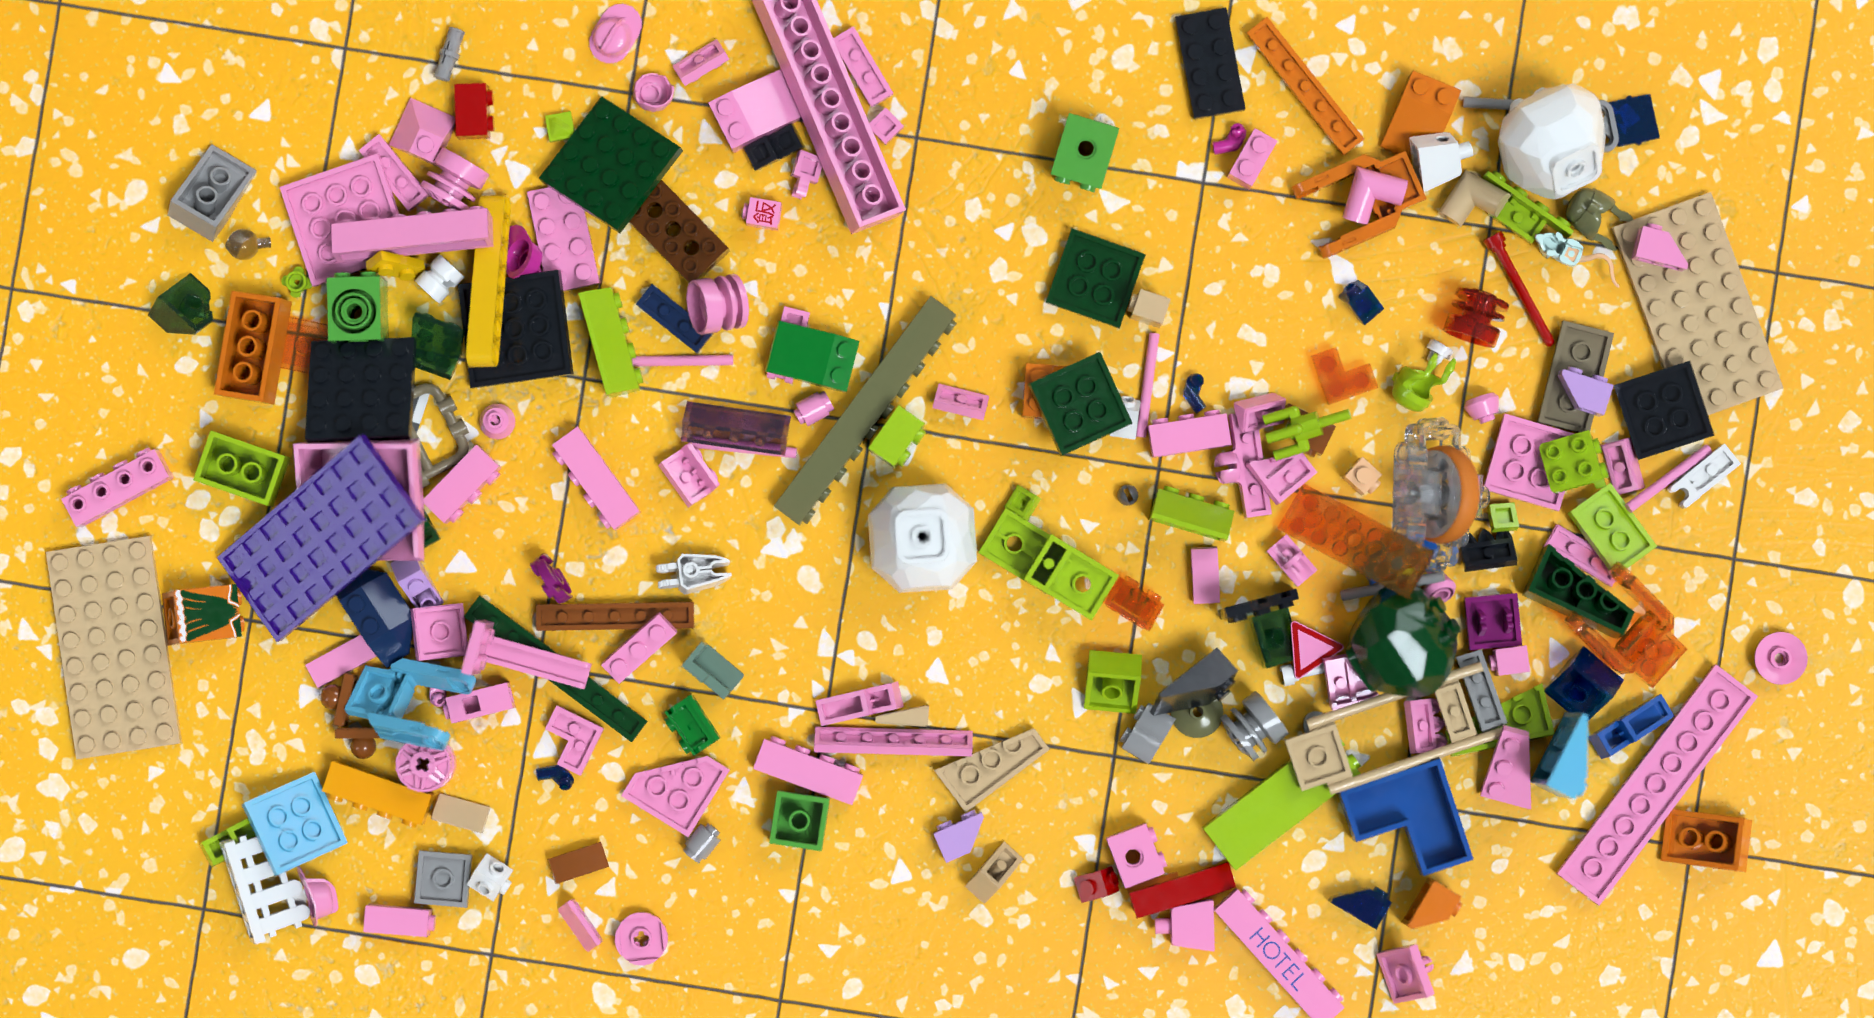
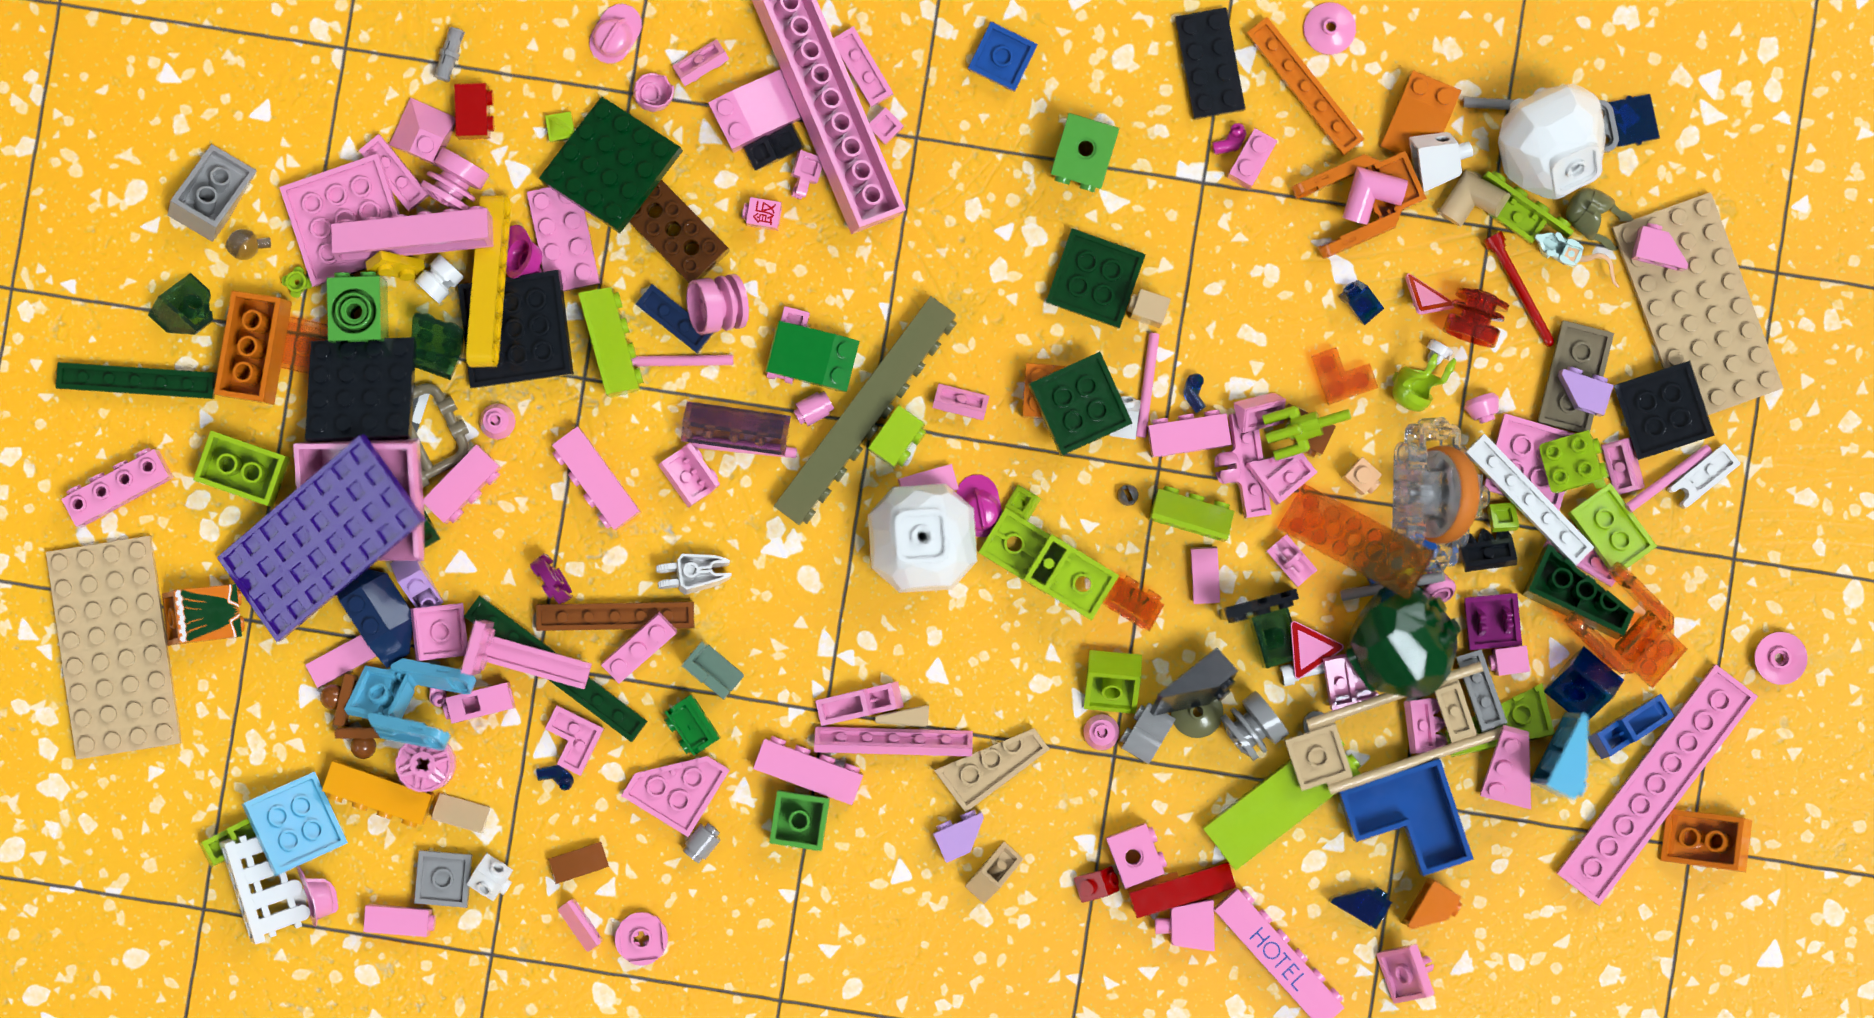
none -> dark green plate [56,362,216,399]
none -> bright pink slope [898,464,959,491]
none -> dark pink piece [957,475,1002,537]
none -> blue plate [968,22,1038,92]
none -> bright pink cone [1084,714,1119,750]
none -> bright pink dish [1304,3,1356,55]
none -> bright pink piece [1405,274,1456,315]
none -> white plate [1464,434,1594,566]

